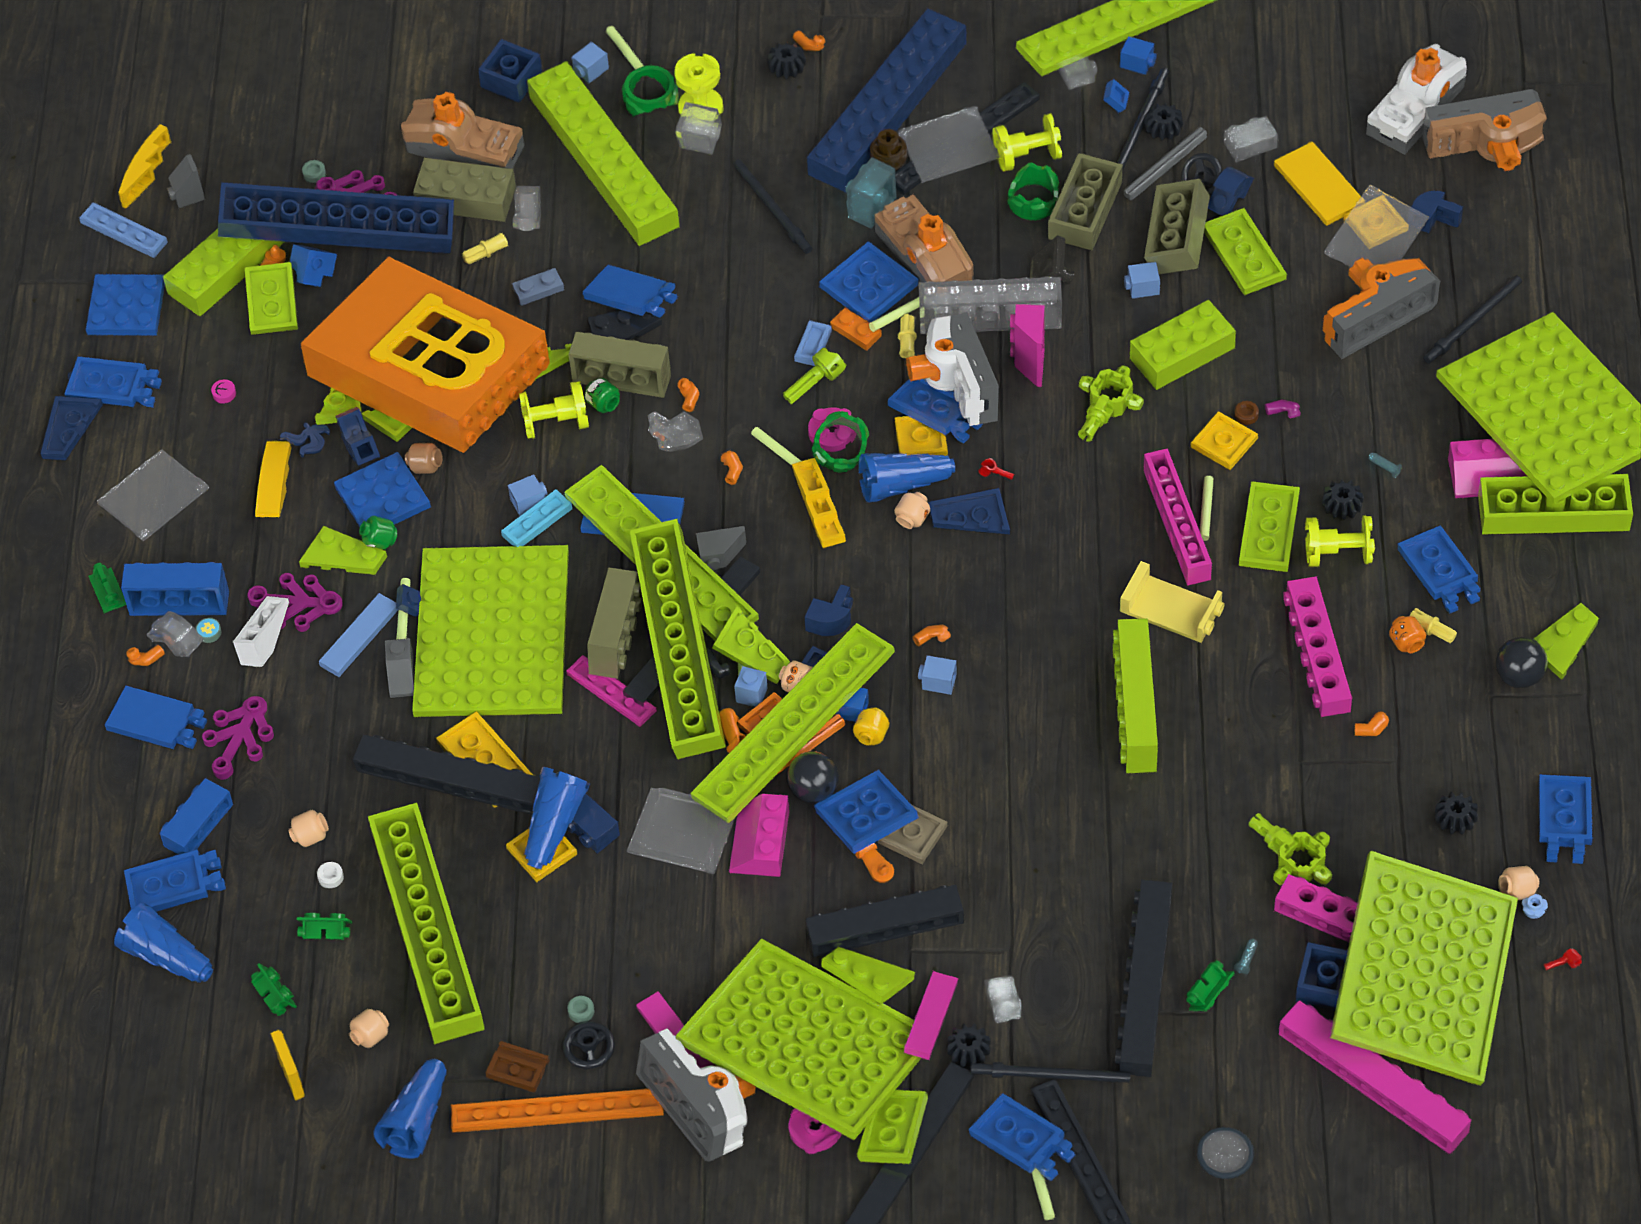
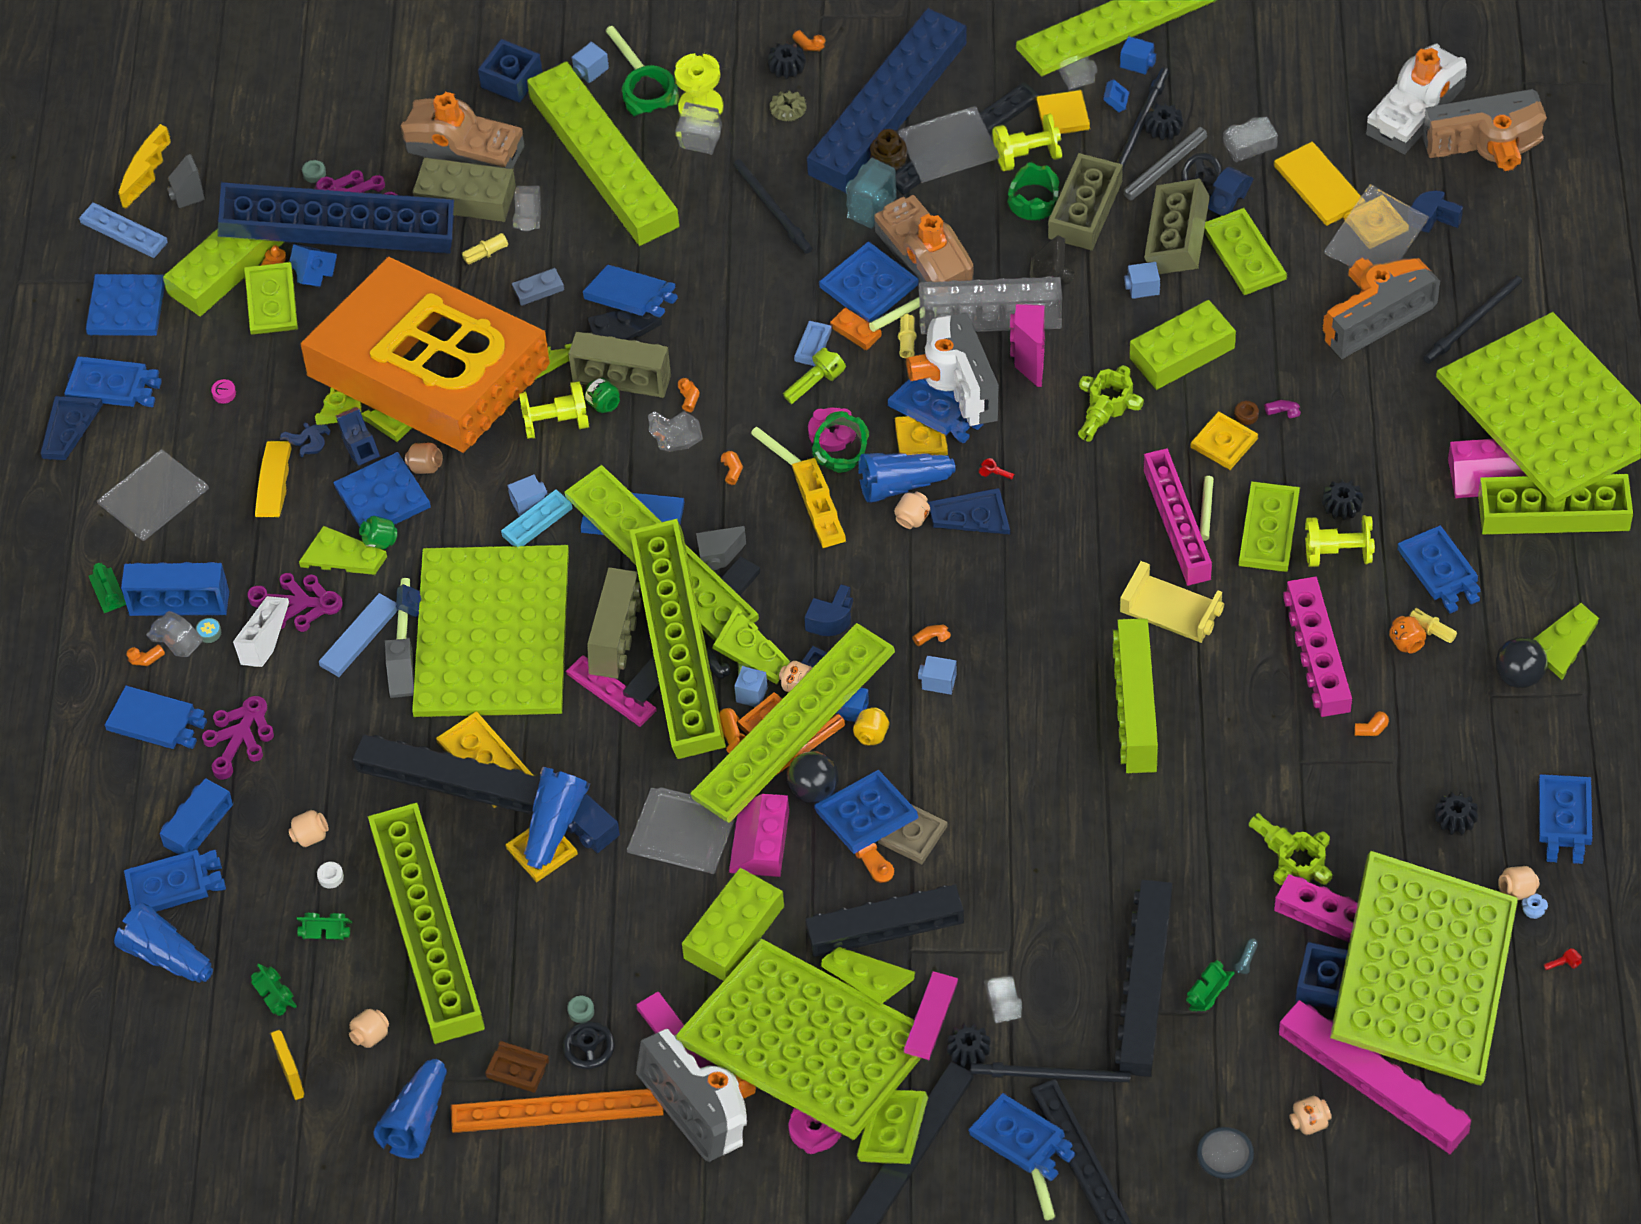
clear light blue piece [1368,453,1402,478] -> none
none -> lime brick [682,868,784,981]
none -> olive gear [770,90,806,121]
none -> yellow tile [1037,90,1090,134]
none -> light nougat head [1290,1096,1331,1135]

